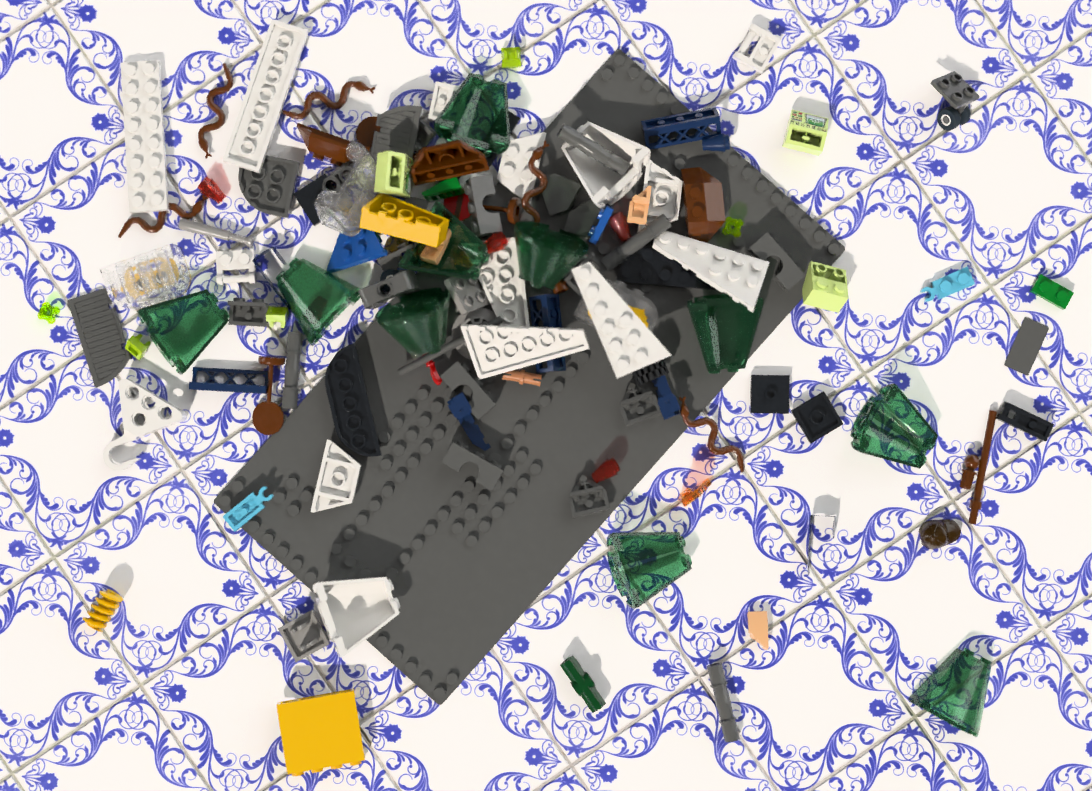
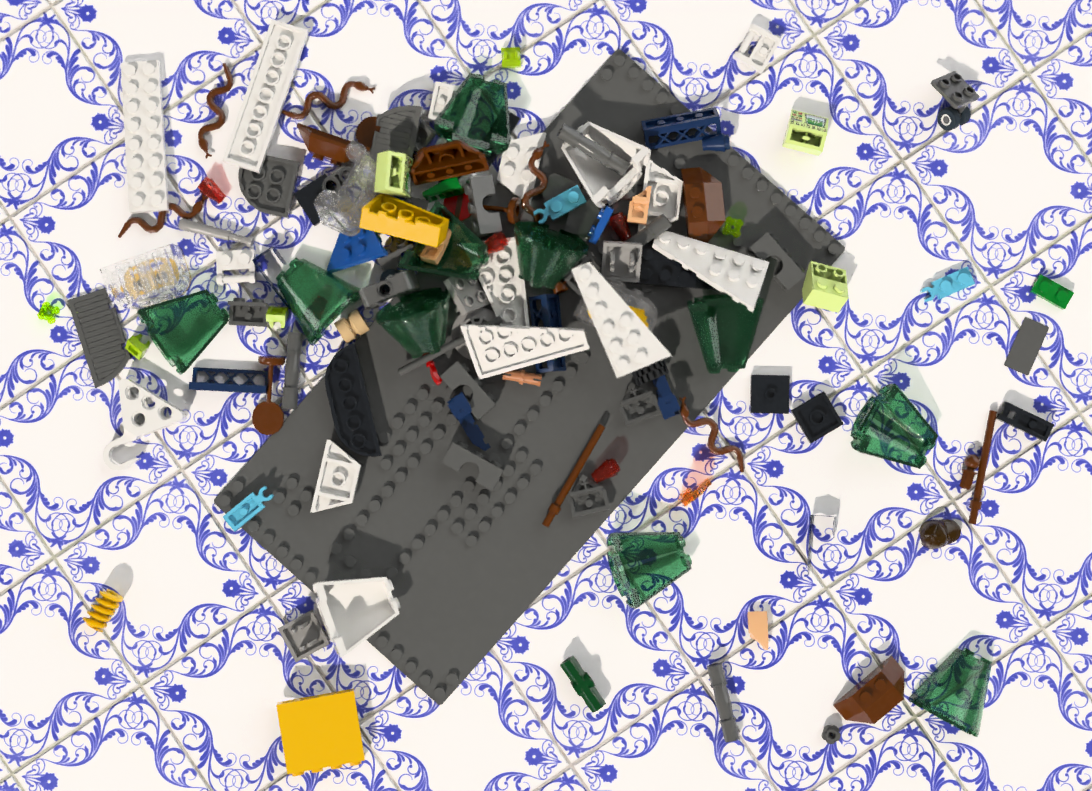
none -> tan wheel [334,309,370,344]
none -> medium azure plate [533,185,587,224]
none -> reddish brown bar [542,424,606,527]
none -> light grey plate [601,240,643,283]
none -> dark grey plate [821,725,841,744]
none -> reddish brown wedge [833,656,904,724]

